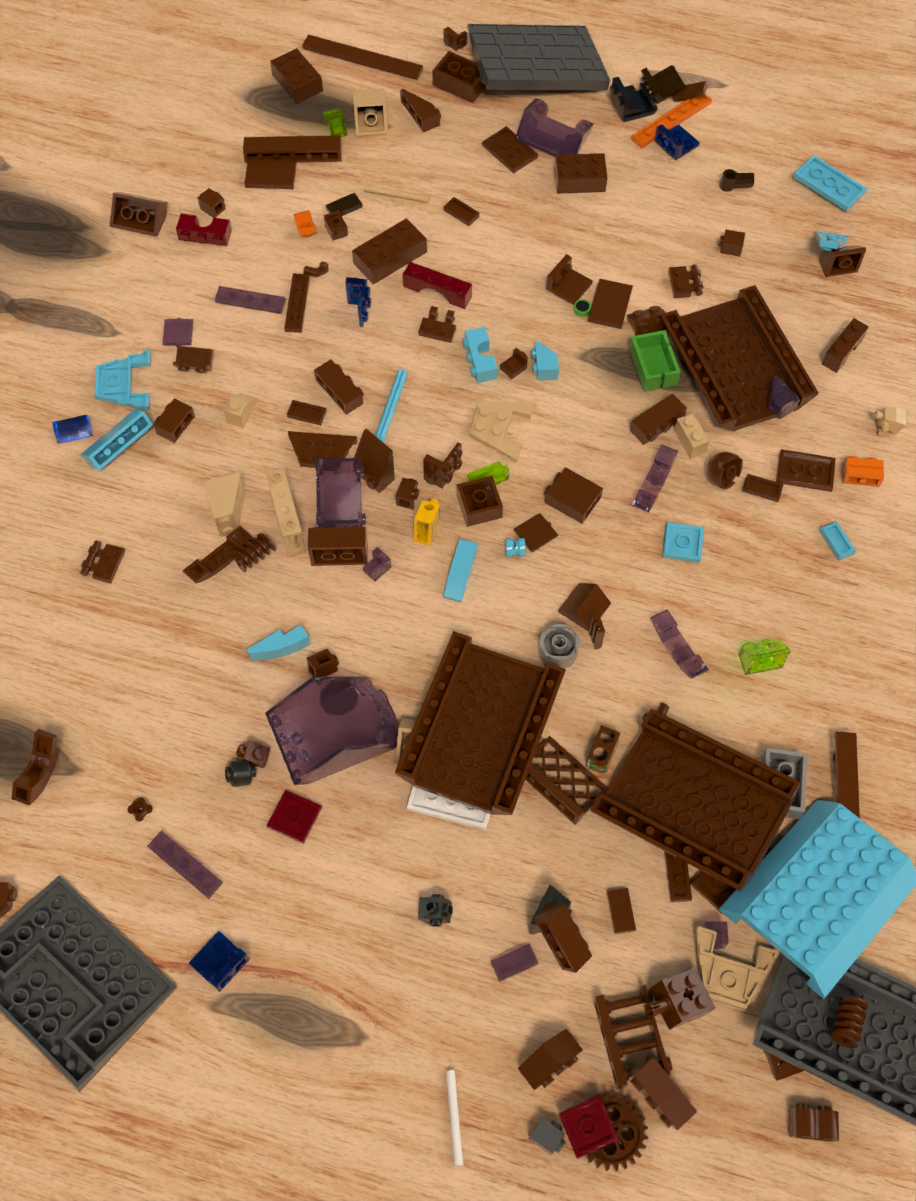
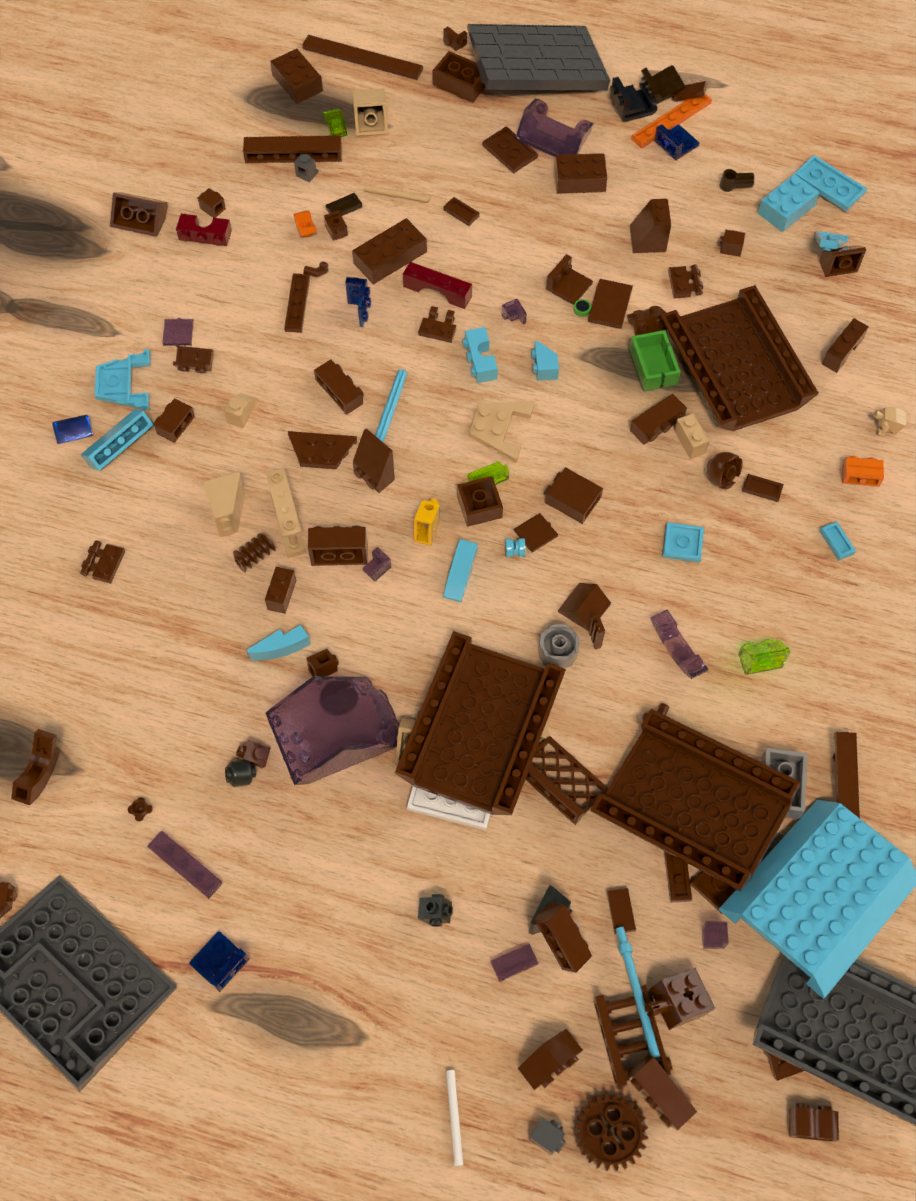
reddish brown slope [183,526,253,584] -> none
tile [215,286,286,314] -> none
reddish brown tile [244,159,297,189] -> none
dark red tile [267,790,322,844] -> none
reddish brown tile [287,400,327,426] -> none
windscreen [315,458,366,528] -> none
reddish brown brick [396,478,419,510] -> none
reddish brown slope [400,89,441,133] -> none
reddish brown bracket [423,442,463,489] -> none
reddish brown bracket [500,348,528,380] -> none
dark red tile [558,1095,619,1159] -> none
reddish brown piece [585,725,620,774] -> none
slope [632,444,678,513] -> none
tan wing [696,926,779,1010] -> none
clear purple slope [768,375,800,420] -> none
reddish brown tile [777,449,836,492] -> none
reddish brown piece [831,996,868,1048] -> none
none -> reddish brown brick [265,567,296,614]
none -> dark grey brick [294,154,319,183]
none -> panel [501,299,527,324]
none -> medium azure bar [616,927,660,1058]
none -> reddish brown slope [630,199,671,253]
none -> medium azure brick [758,174,820,232]

